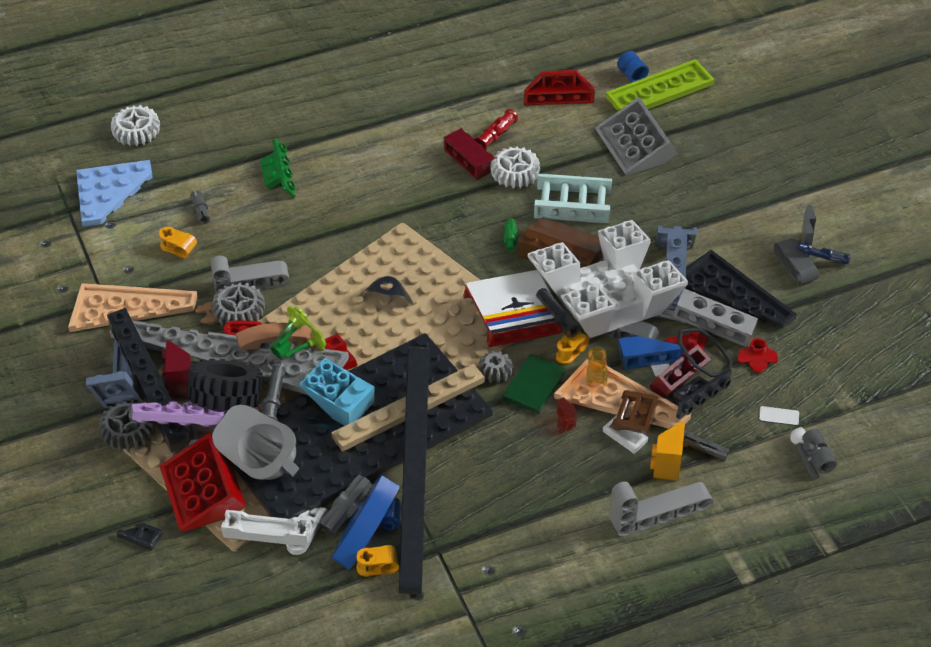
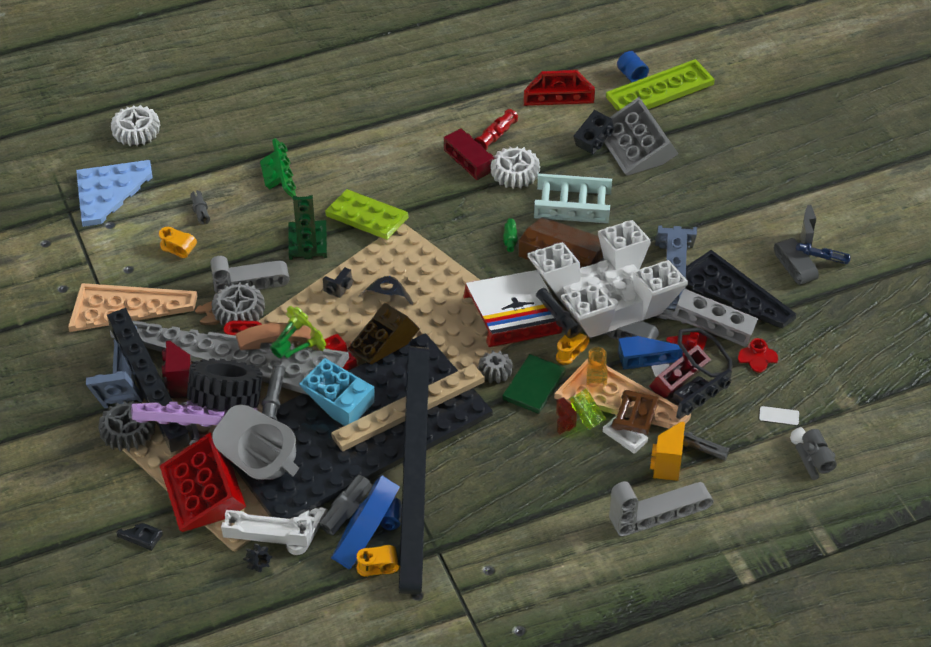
none -> black gear [243,544,272,572]
none -> dark green bracket [288,195,327,260]
none -> black bracket [323,267,353,298]
none -> lime plate [325,189,409,240]
none -> dark brown slope [348,303,420,364]
none -> clear neon green hips [568,388,606,431]
none -> black brick [573,109,614,155]

